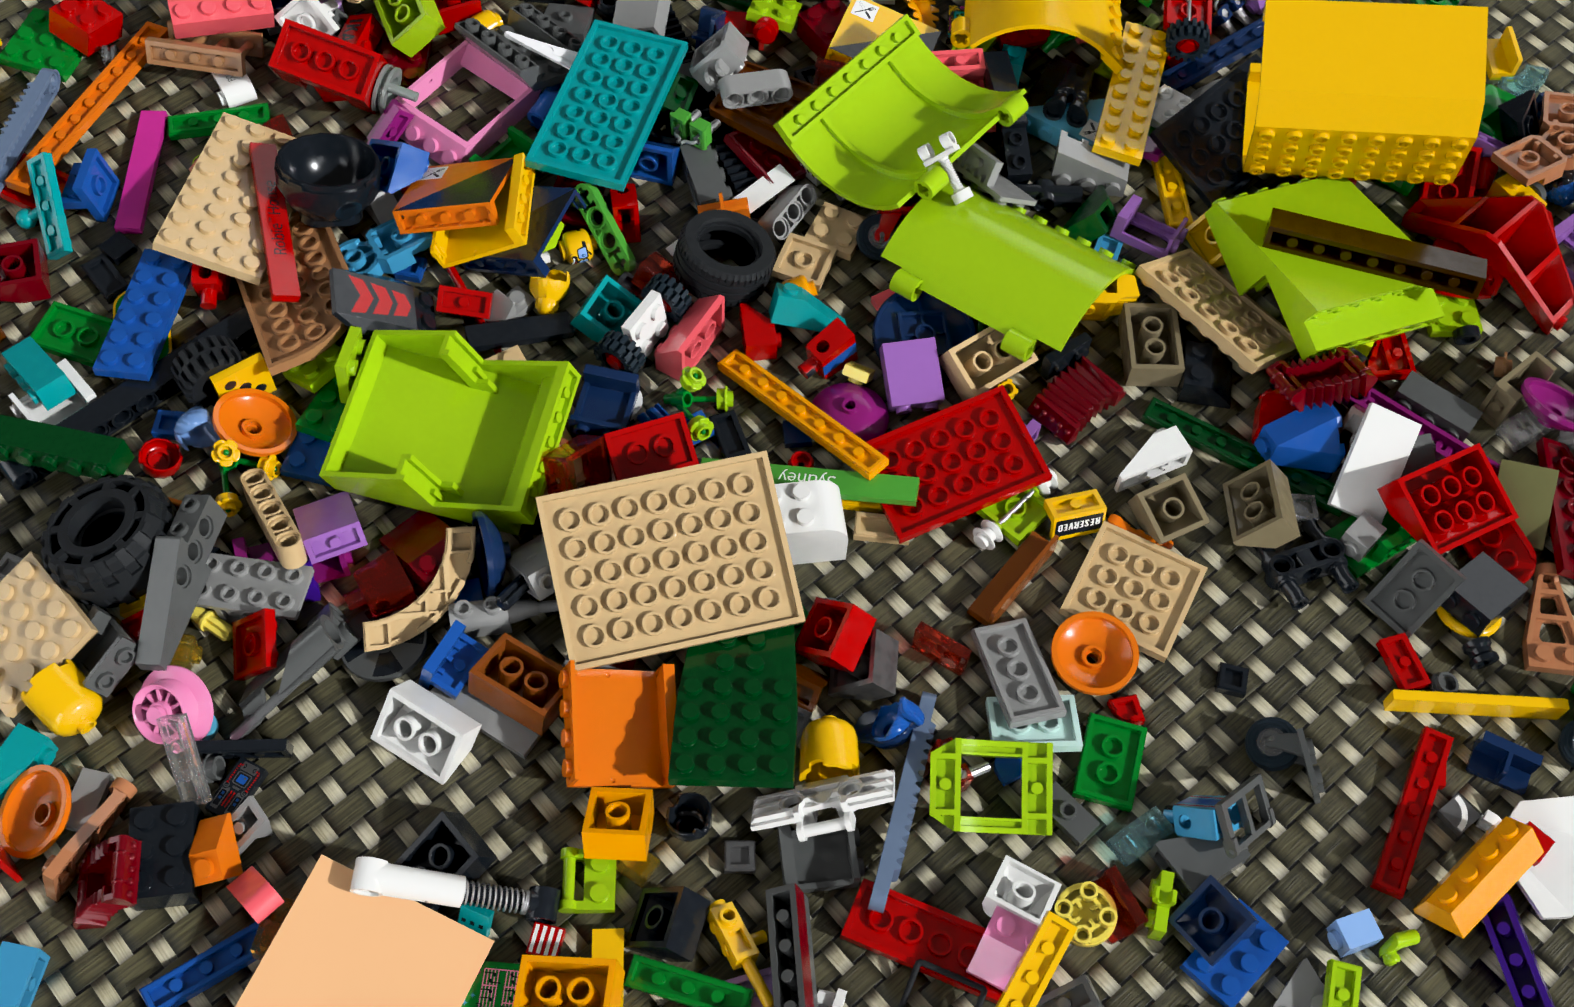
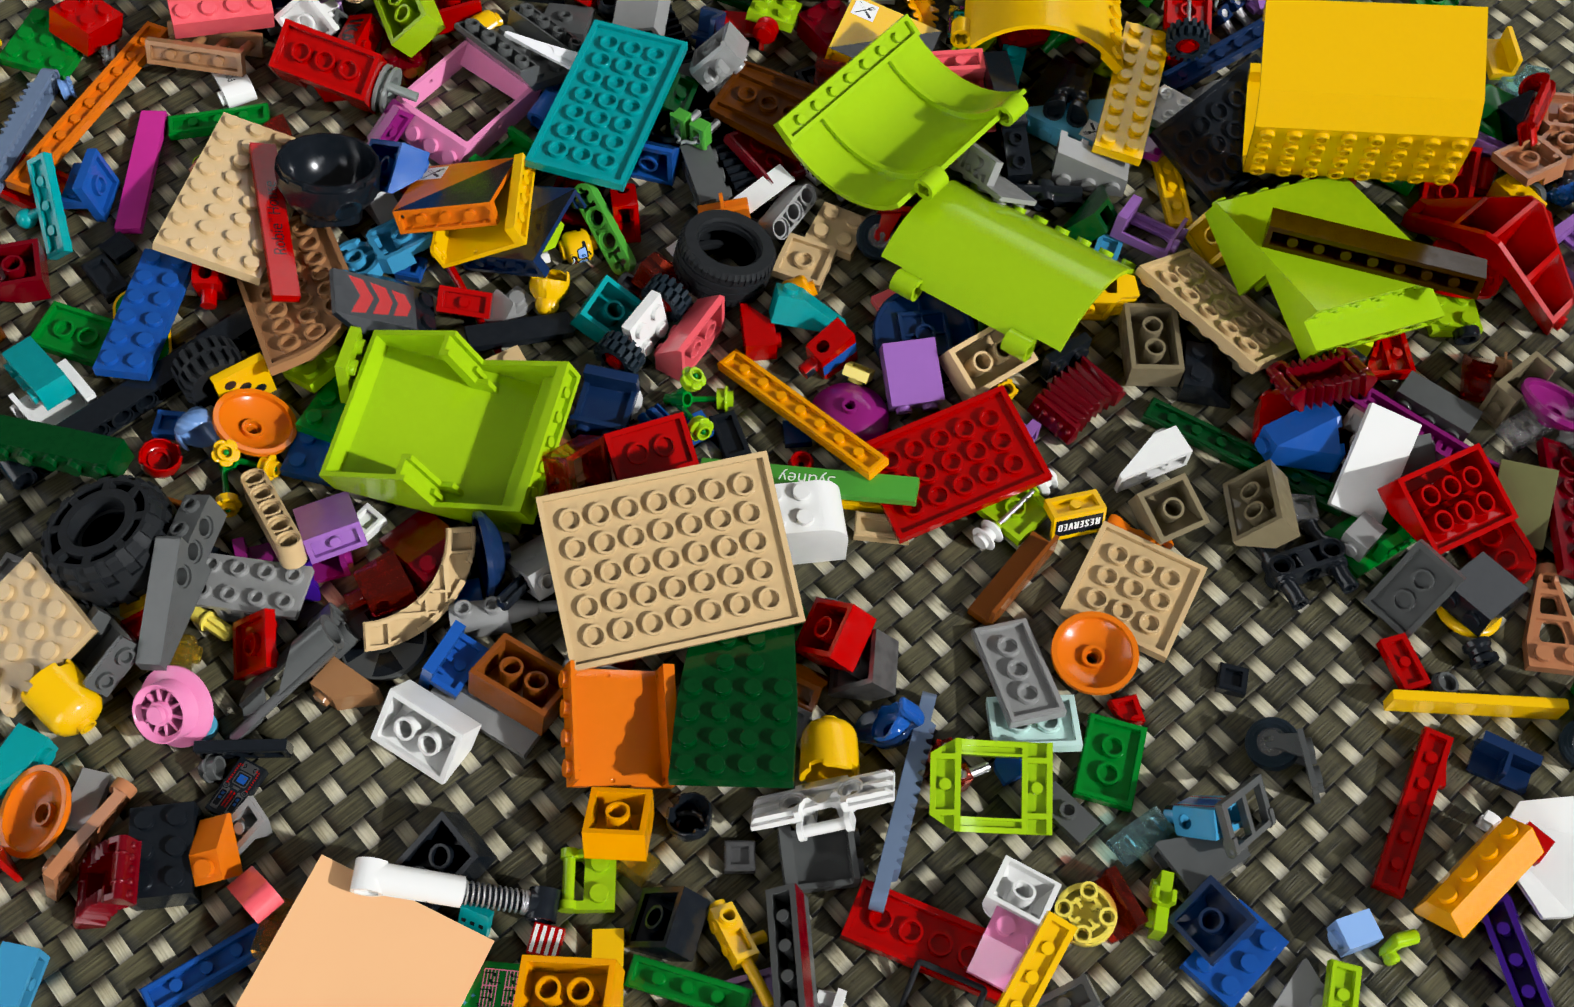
clear tile [156,713,213,805] -> none
light grey beam [718,69,793,109] -> none
clear red plate [911,621,972,677] -> none
white bar [917,131,974,206] -> none
flat silver tile [1435,793,1481,837] -> none
none -> medium blue bush [56,76,77,101]
none -> medium nougat slope [310,656,384,711]
none -> white tile [356,503,388,542]
none -> clear red slope [1459,354,1499,403]
none -> red piece [1517,72,1556,147]

